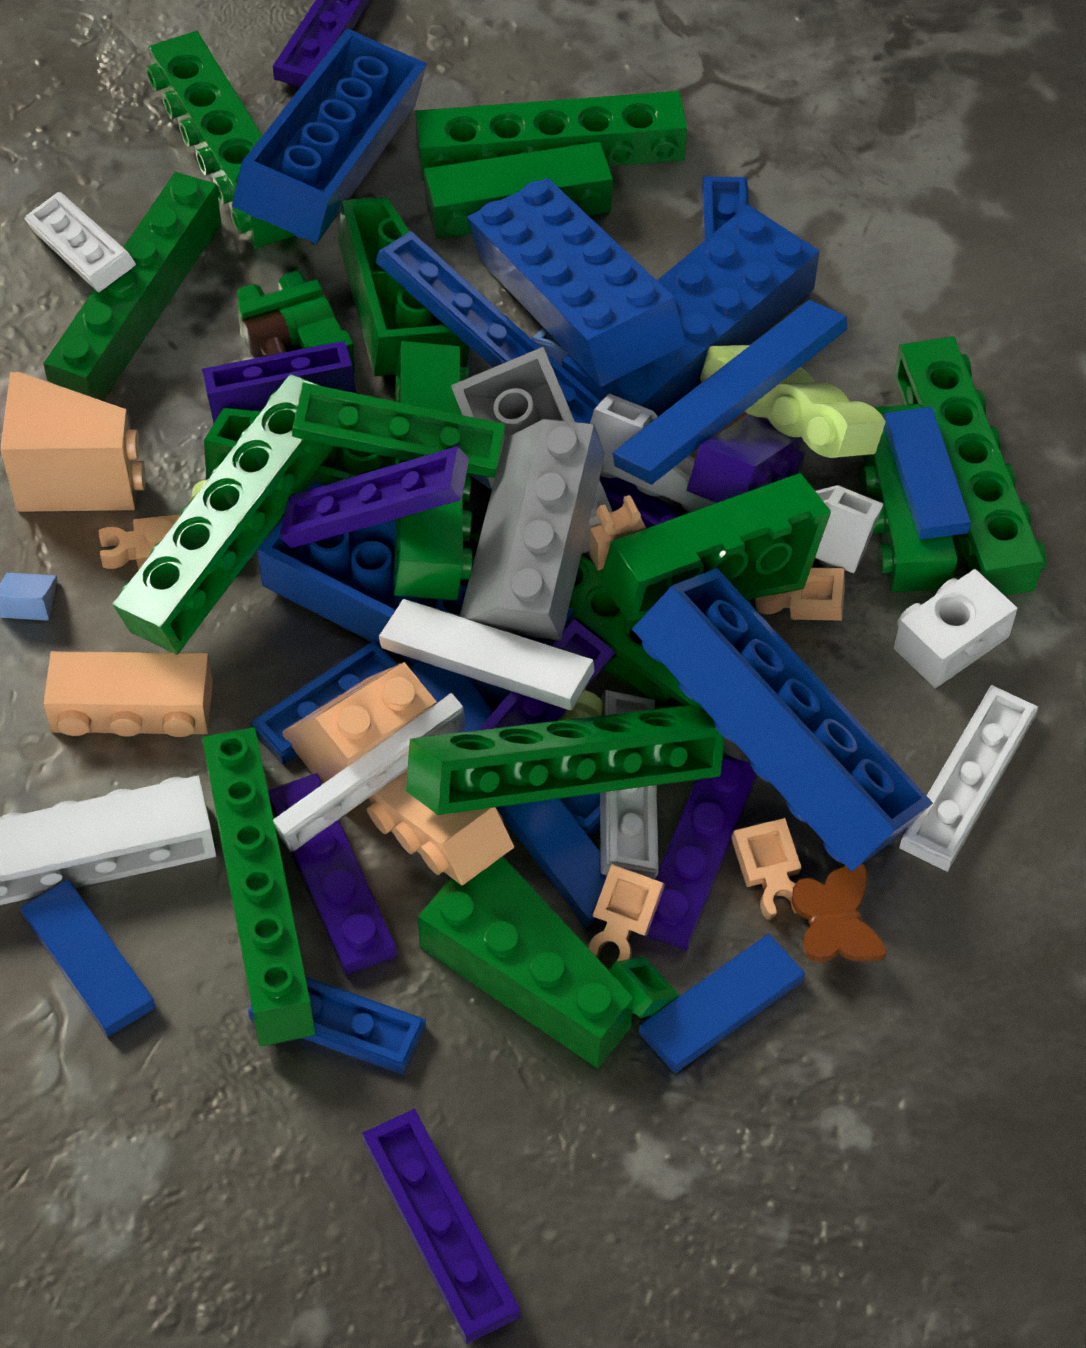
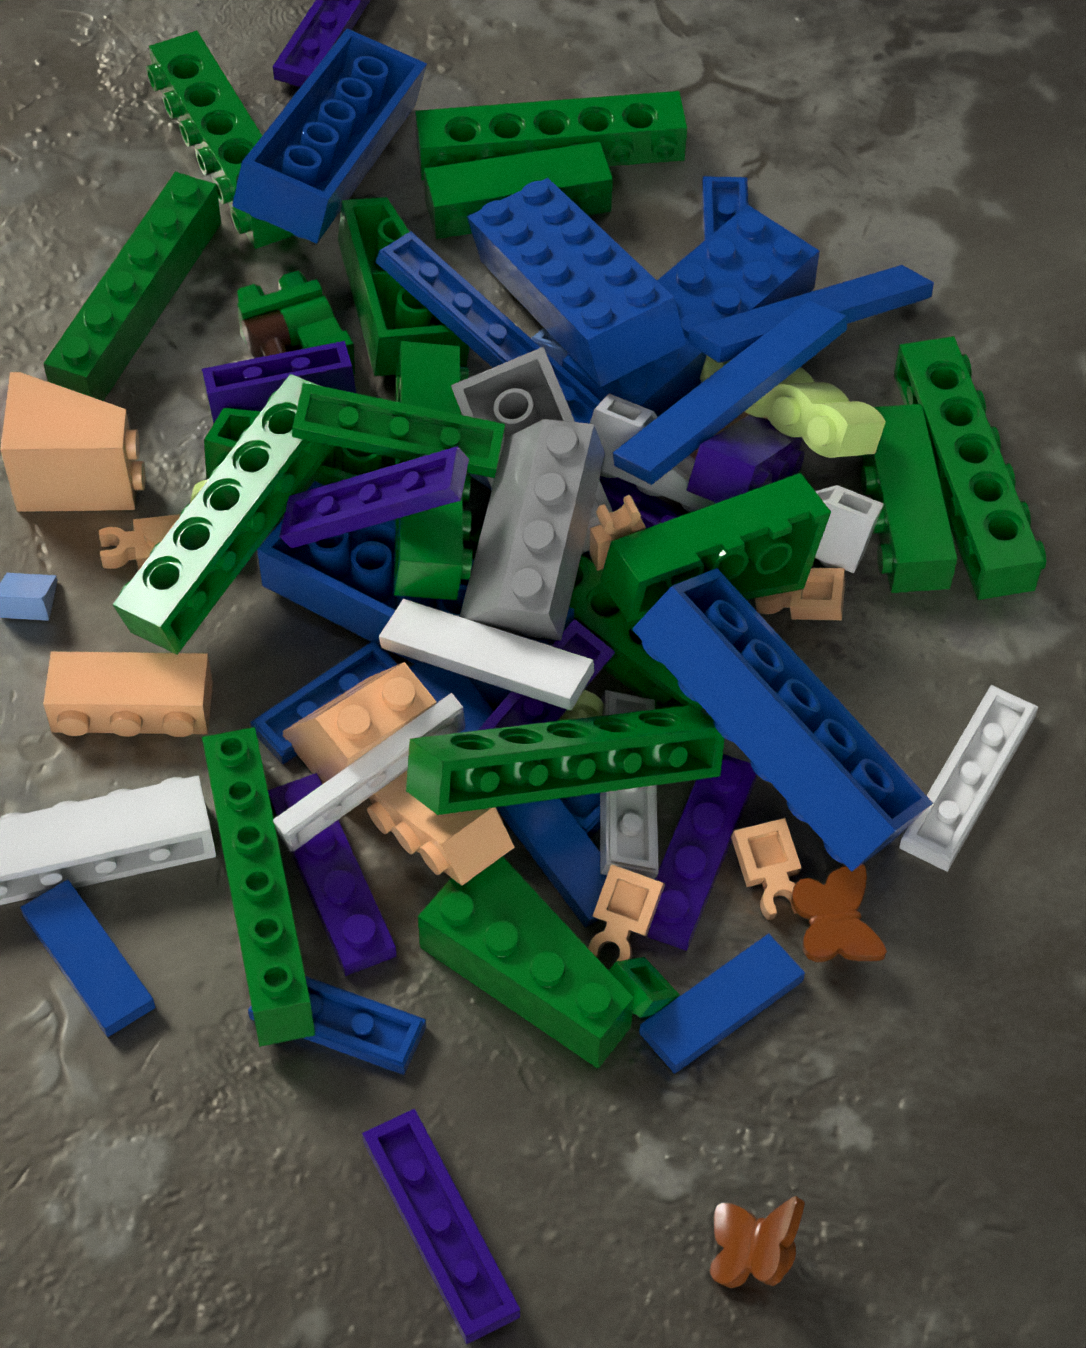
white tile [24,192,136,293] -> none
blue tile [884,407,971,540] -> none
white brick [894,569,1018,689] -> none
none -> blue tile [689,265,934,363]
none -> dark orange animal [710,1196,805,1289]

